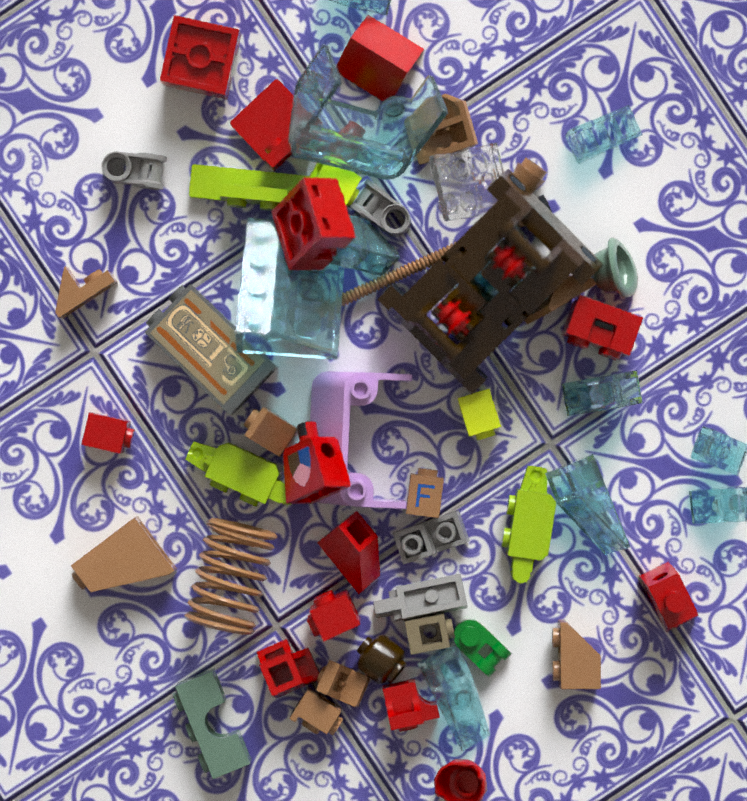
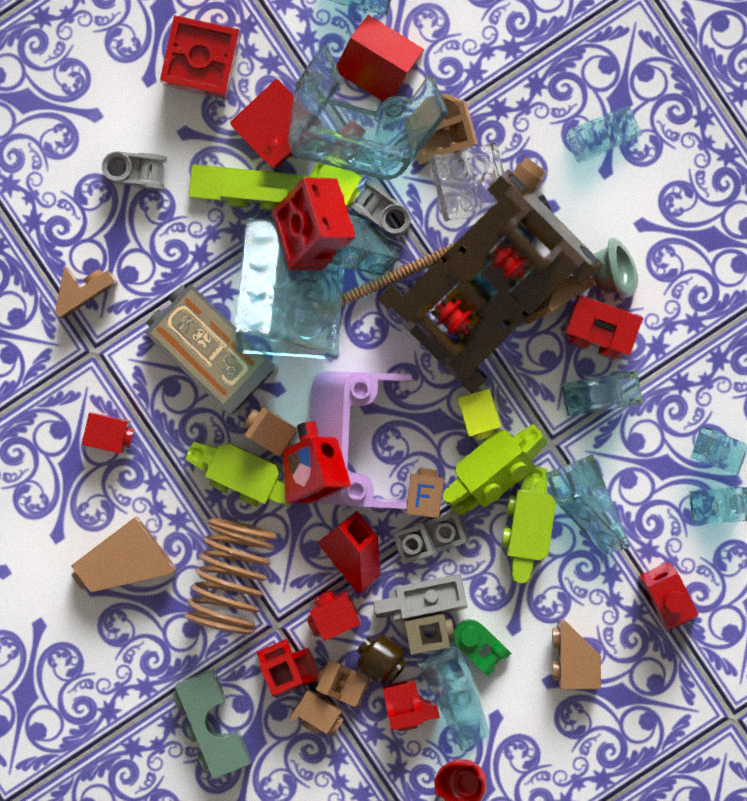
none -> lime hinge [442,424,548,516]

